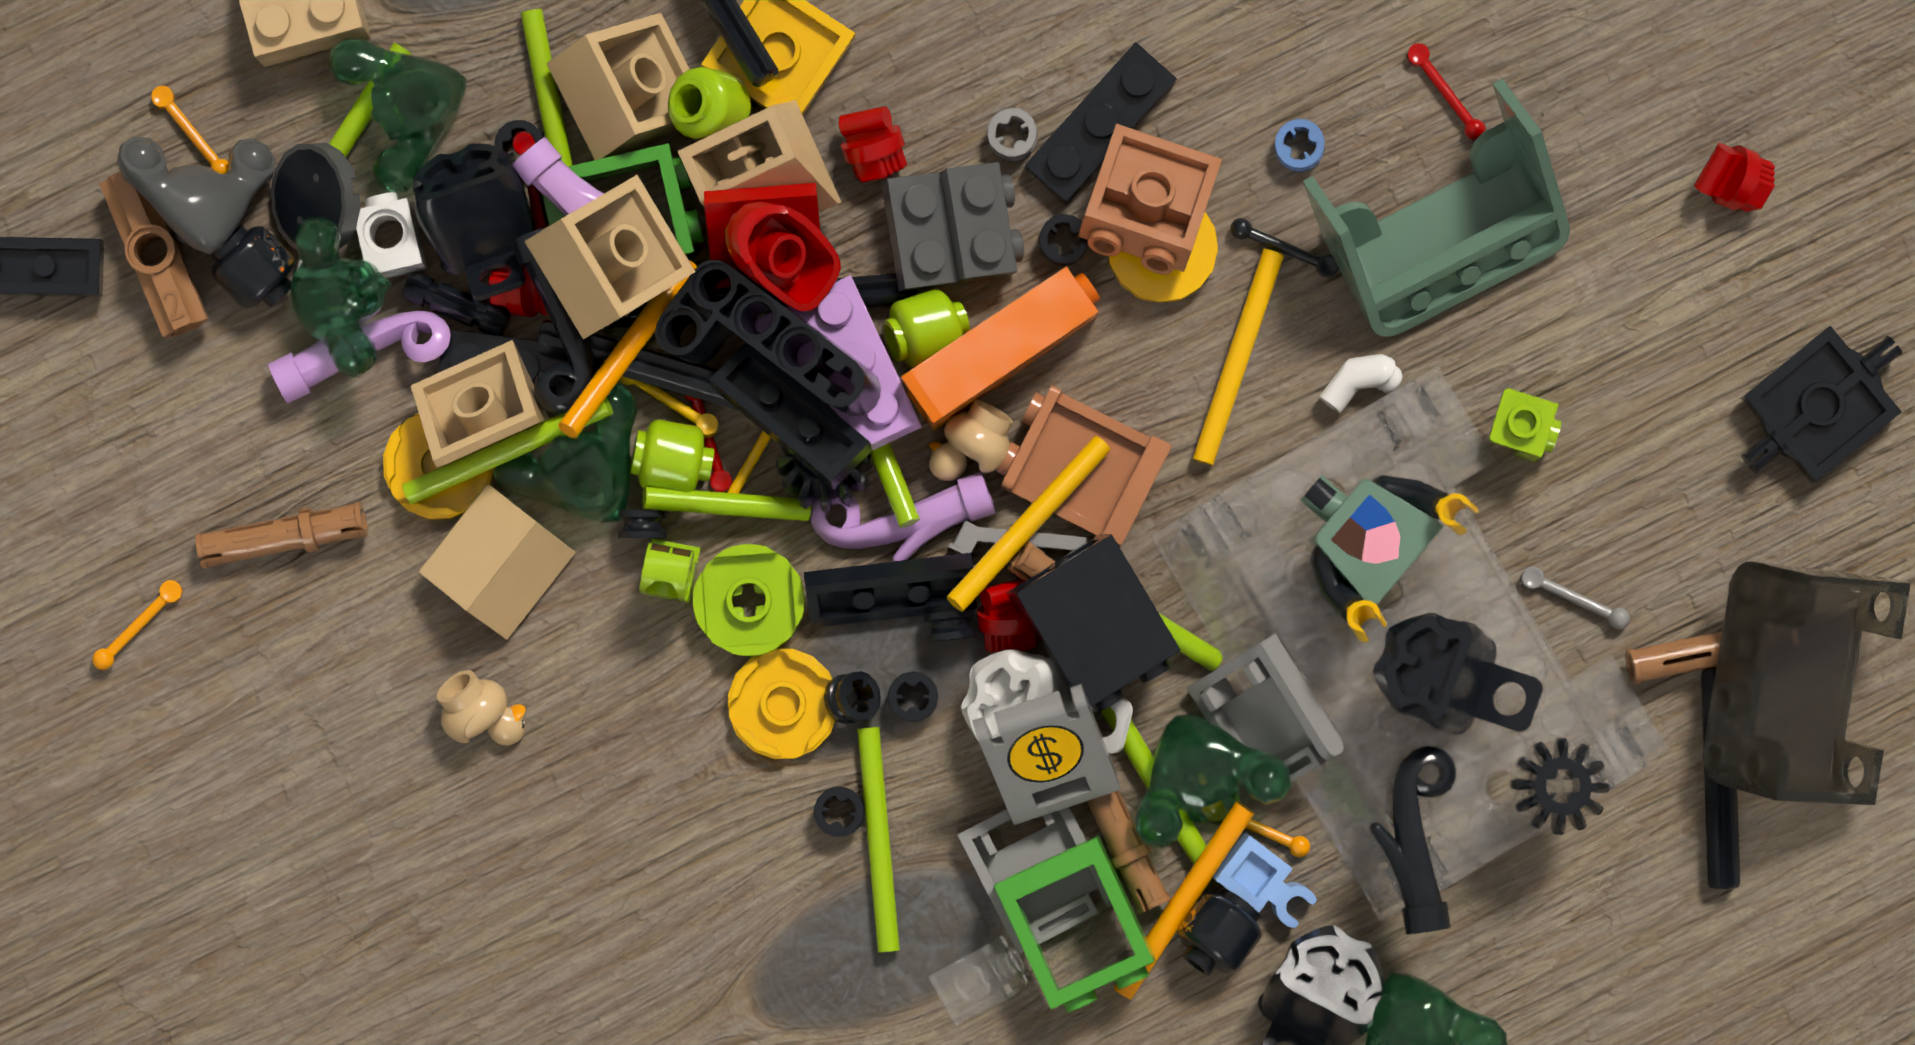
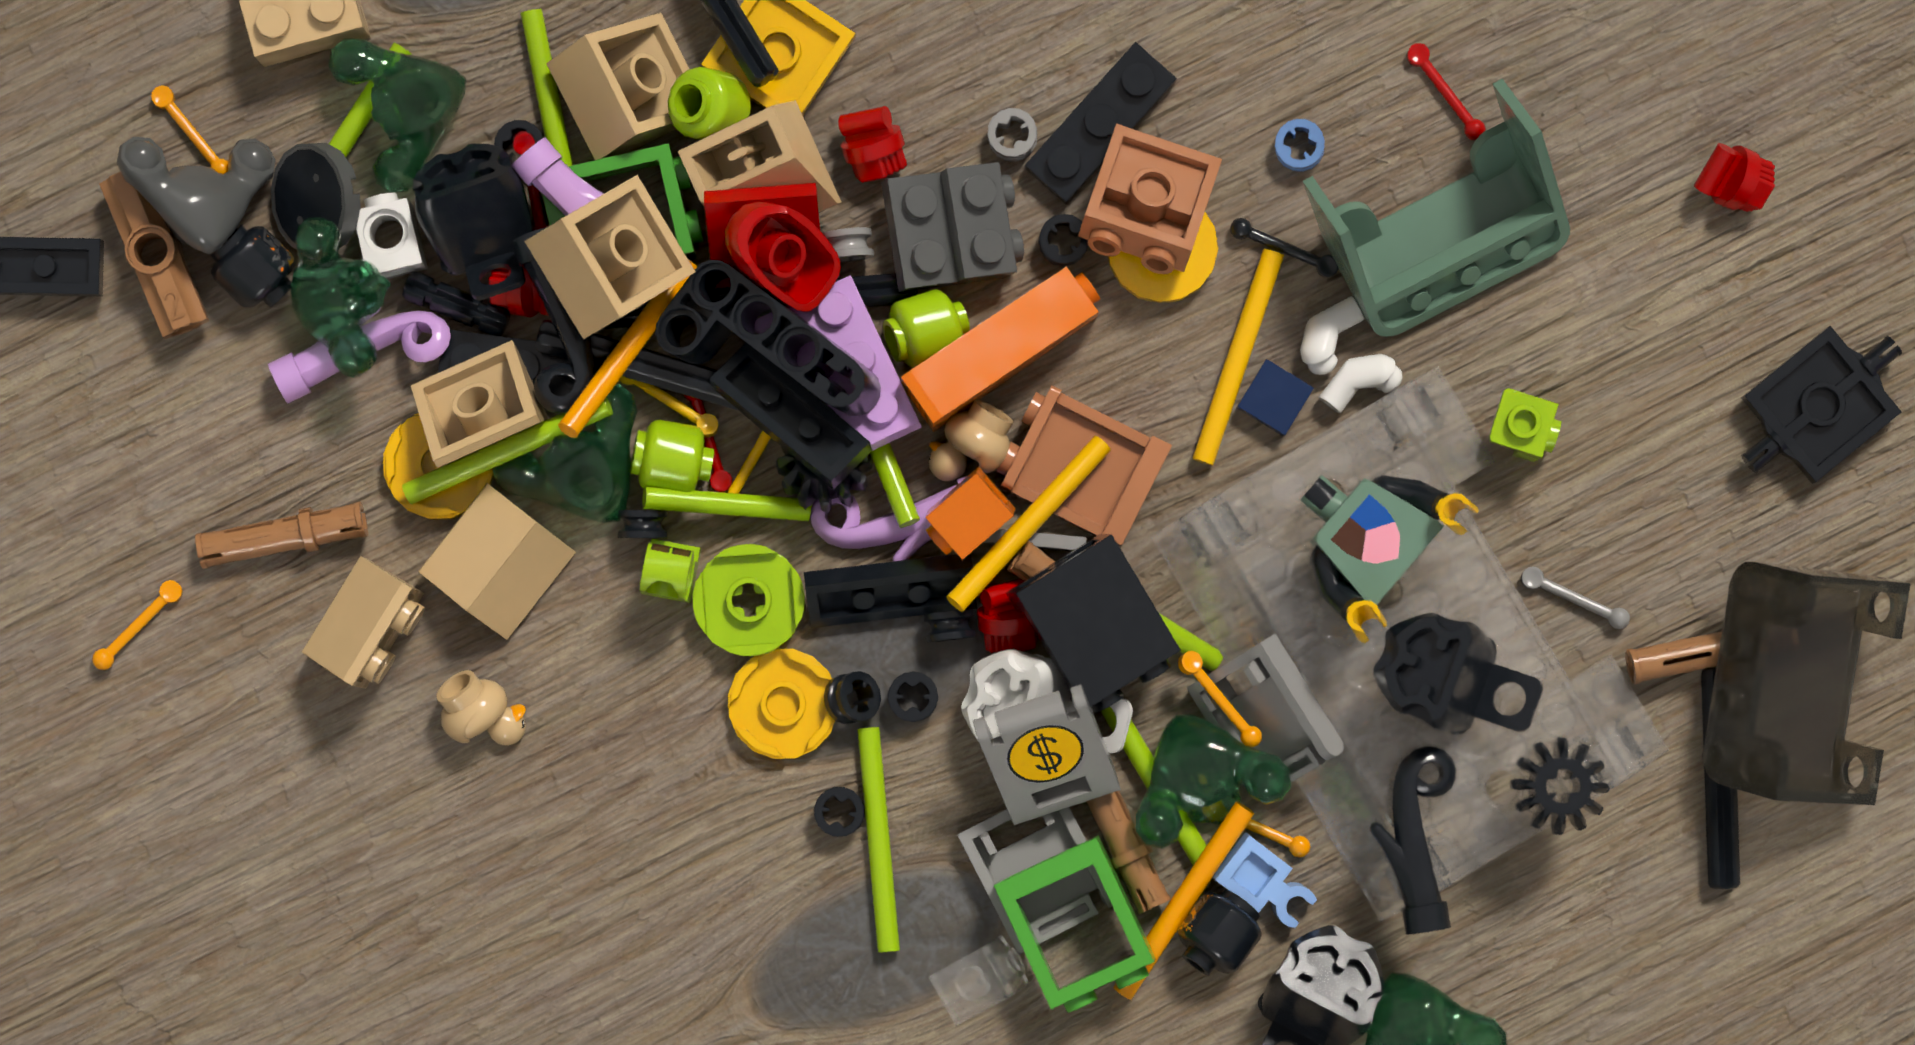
none -> tan slope [302,556,425,689]
none -> light grey bush [823,227,874,263]
none -> orange brick [925,467,1016,560]
none -> light orange hinge [1178,651,1262,748]
none -> dark blue tile [1237,359,1314,437]
none -> white arm [1300,296,1364,375]

